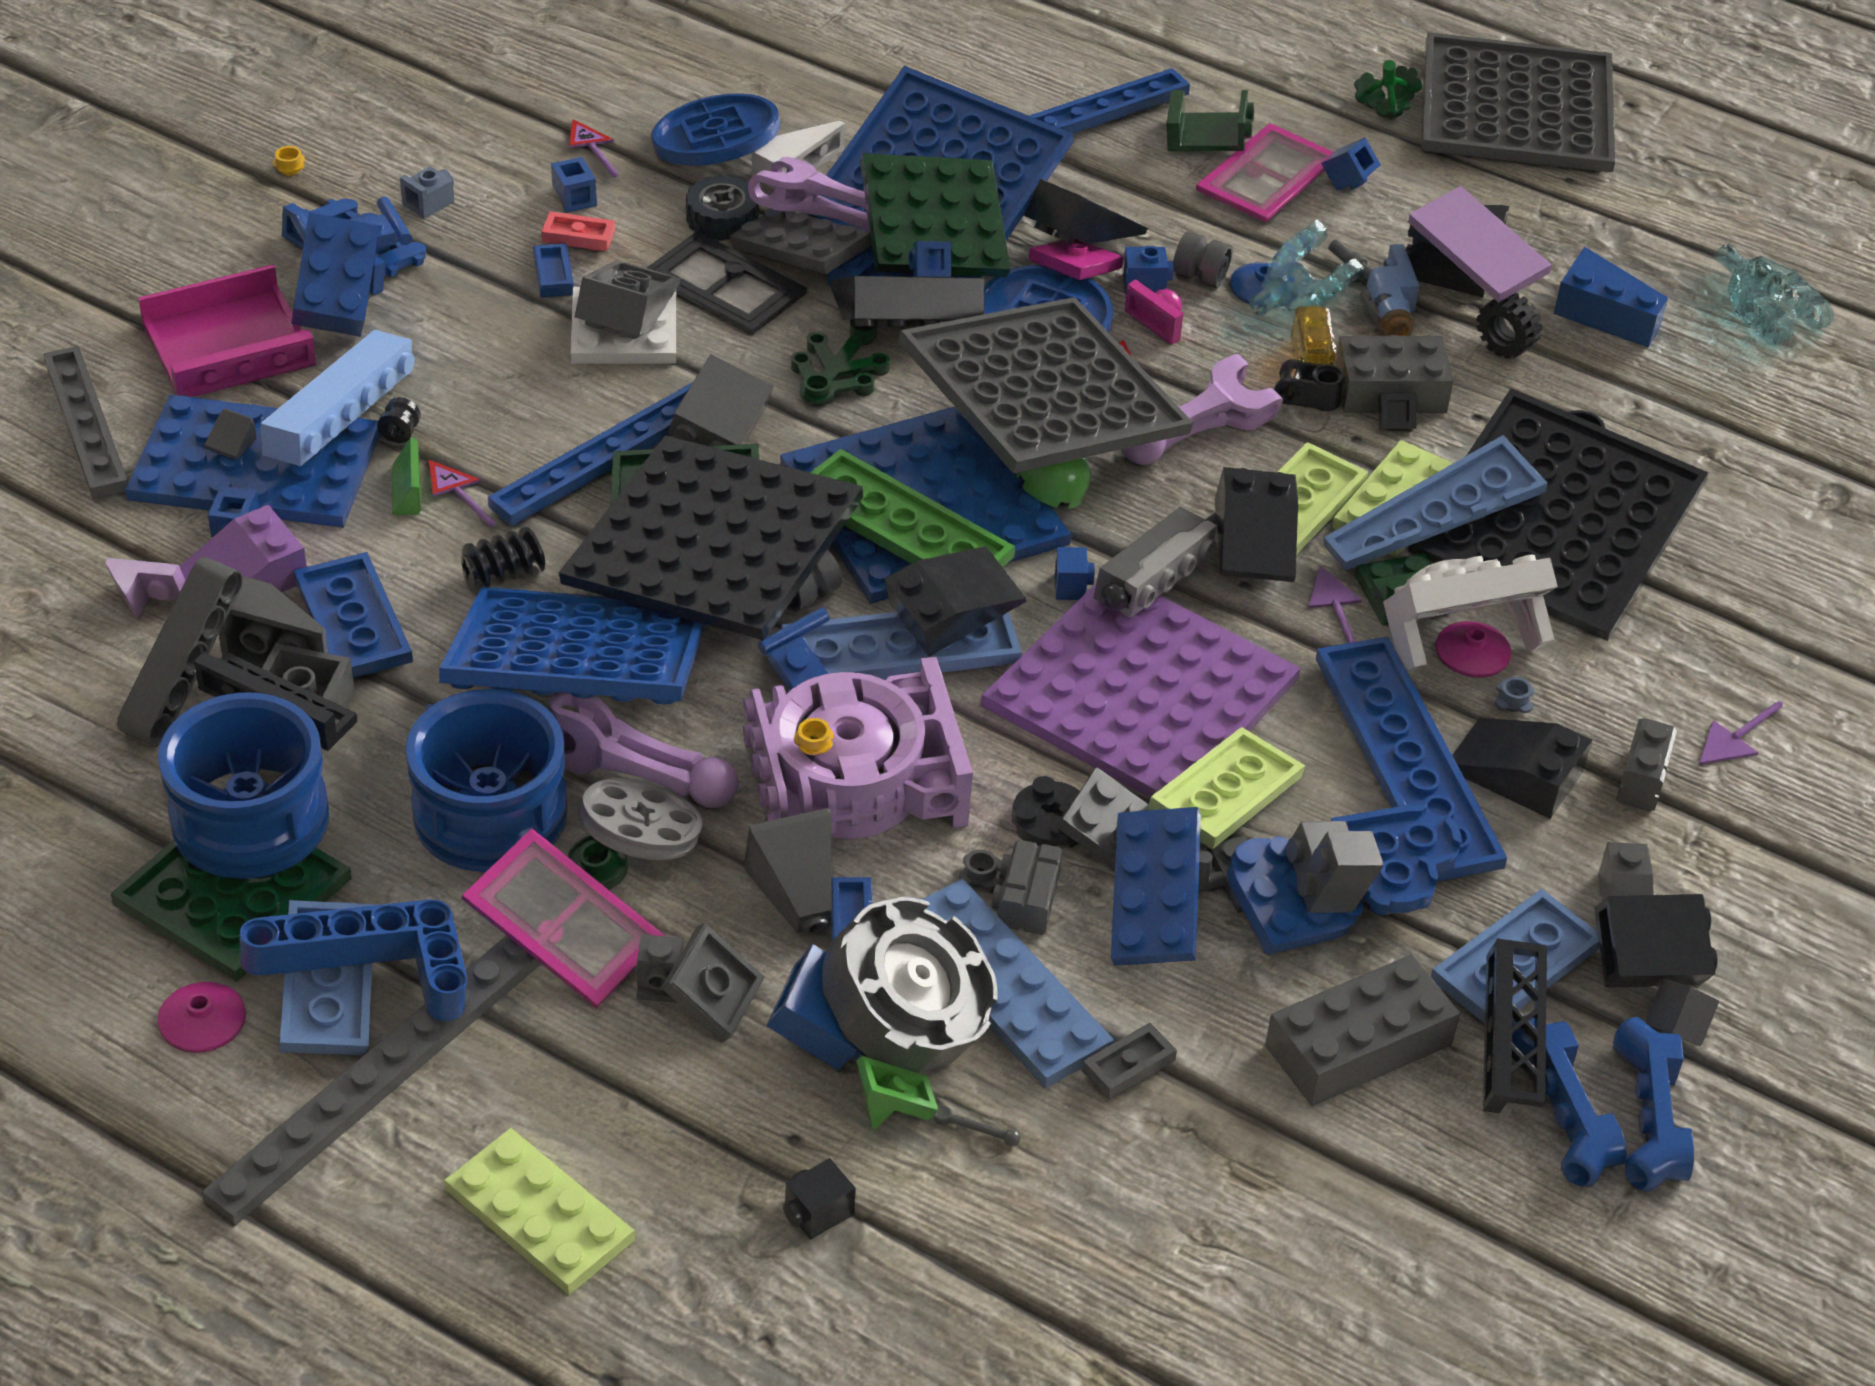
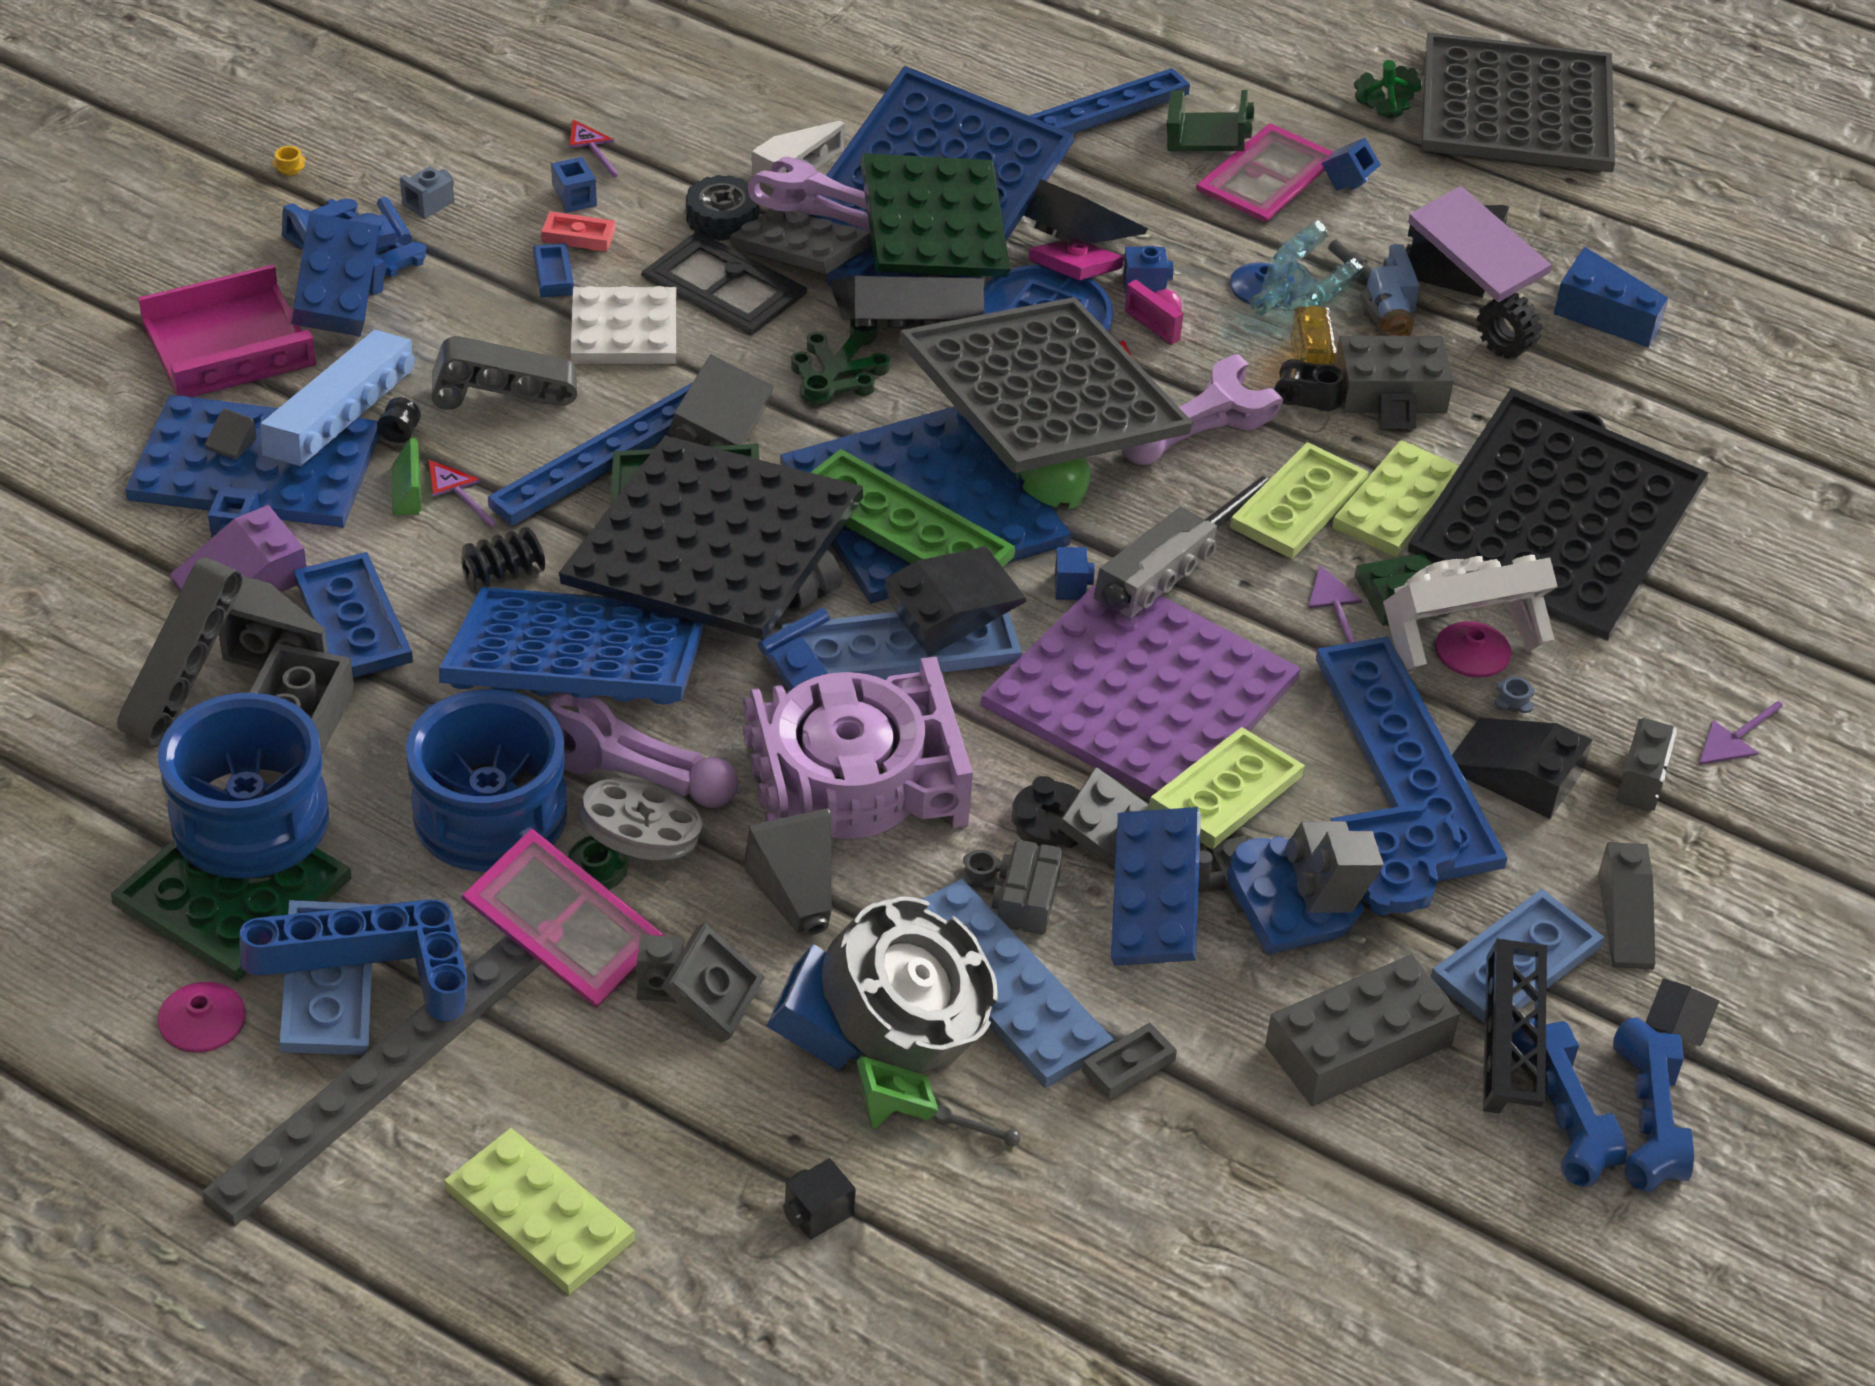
dark grey plate [43,346,128,499] -> none
lavender slope [105,558,185,619] -> none
black fence [194,652,358,751] -> none
dark grey slope [574,260,681,339] -> none
blue plate [651,94,781,166] -> none
yellow plate [794,718,834,755] -> none
blue tile [831,877,872,943] -> none
blue brick [908,241,951,278] -> none
dark grey wheel [1173,231,1233,287] -> none
black slope [1215,467,1298,582] -> none
medium blue wing [1324,435,1547,570] -> none
black brick [1594,894,1718,988] -> none
clear light blue piece [1715,244,1833,345] -> none
none -> dark grey beam [432,336,577,410]

